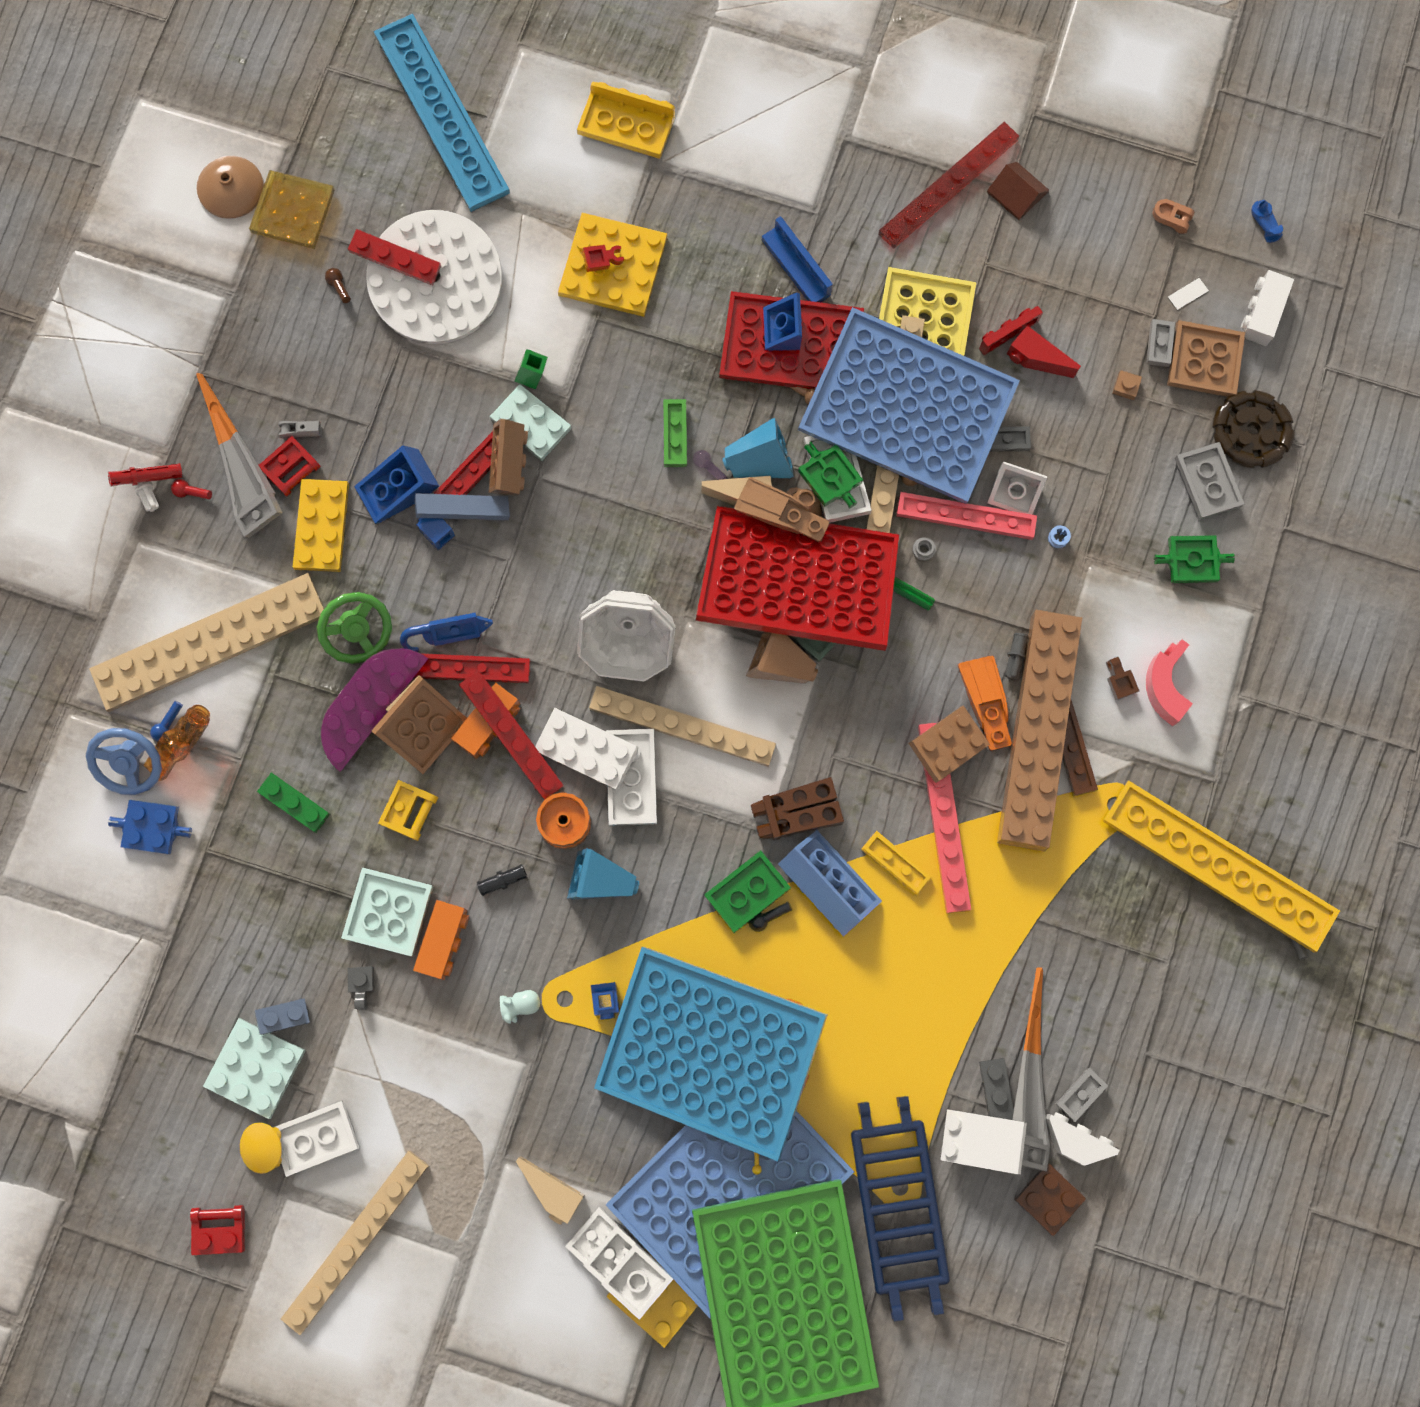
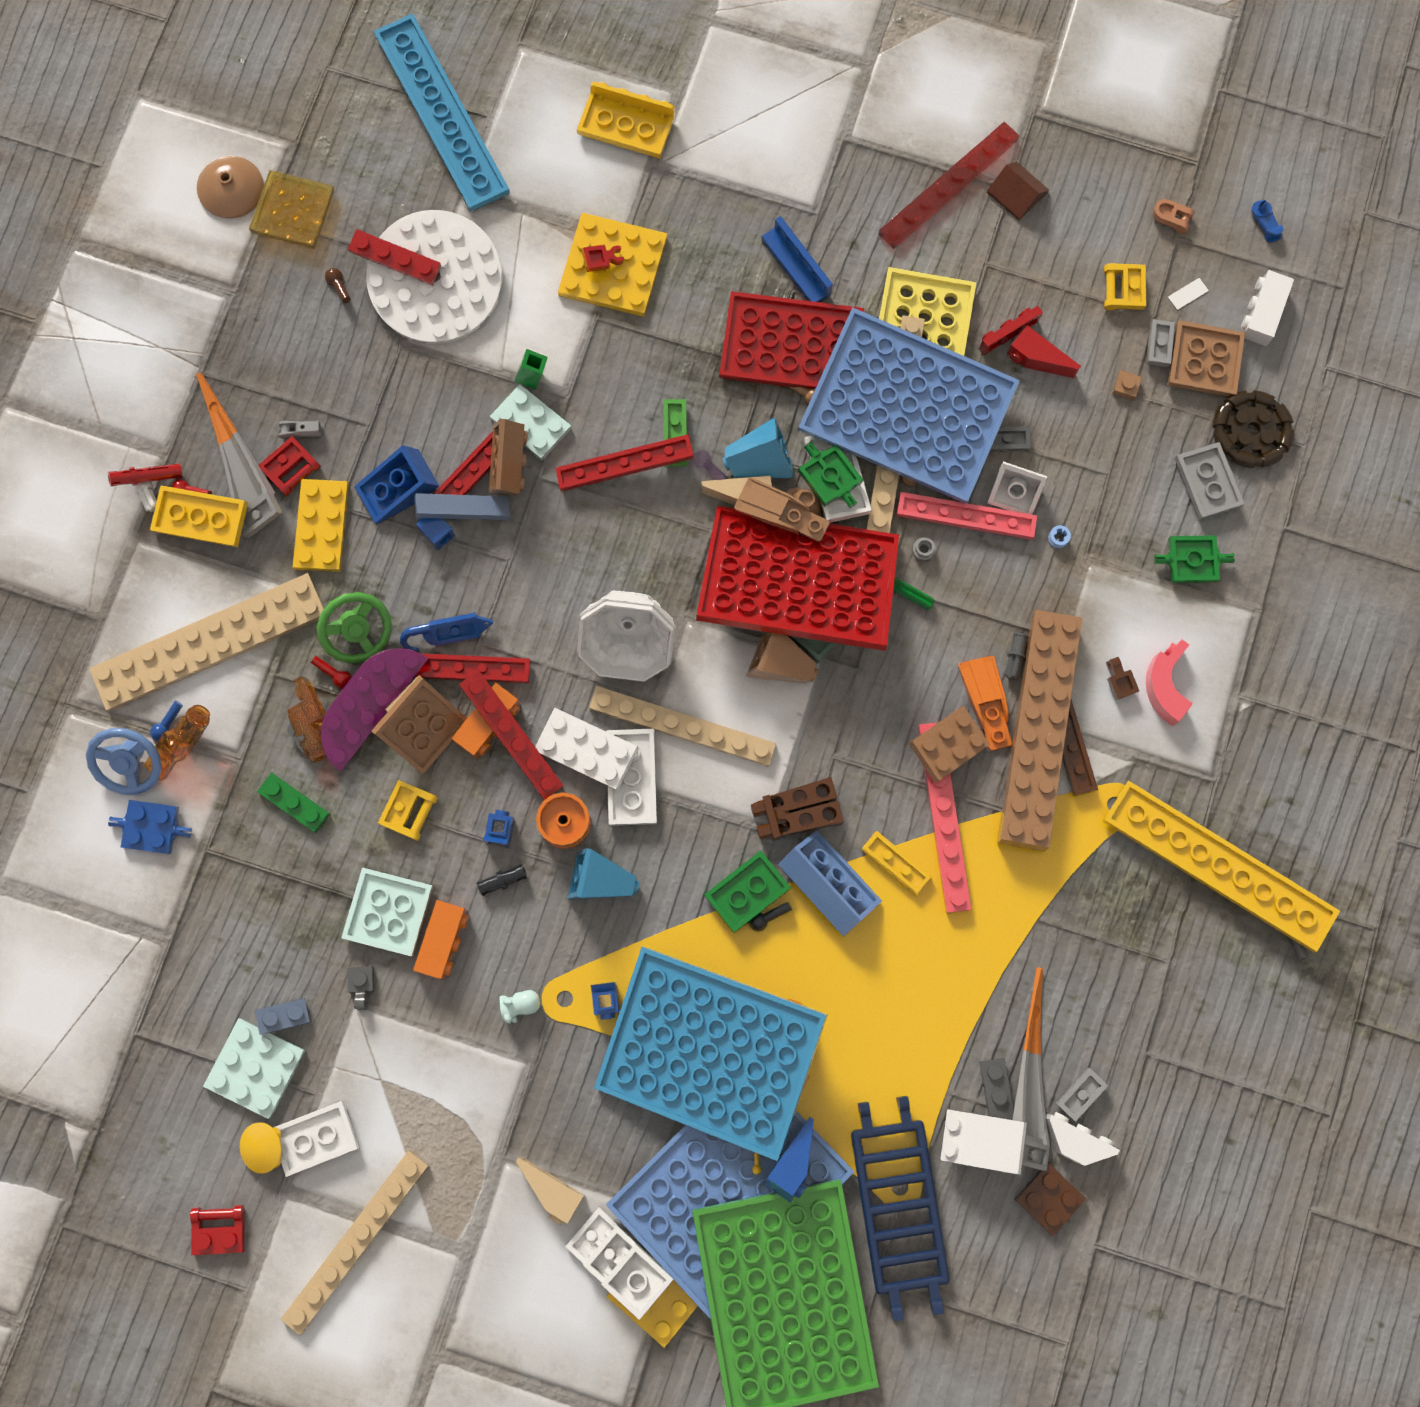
blue slope [763,293,802,351] -> none
none -> yellow plate [150,486,248,548]
none -> clear orange plate [287,676,327,763]
none -> red bar [310,655,352,689]
none -> blue window [483,810,515,848]
none -> red plate [555,434,694,492]
none -> blue slope [765,1117,814,1203]
none -> yellow plate [1104,263,1146,310]

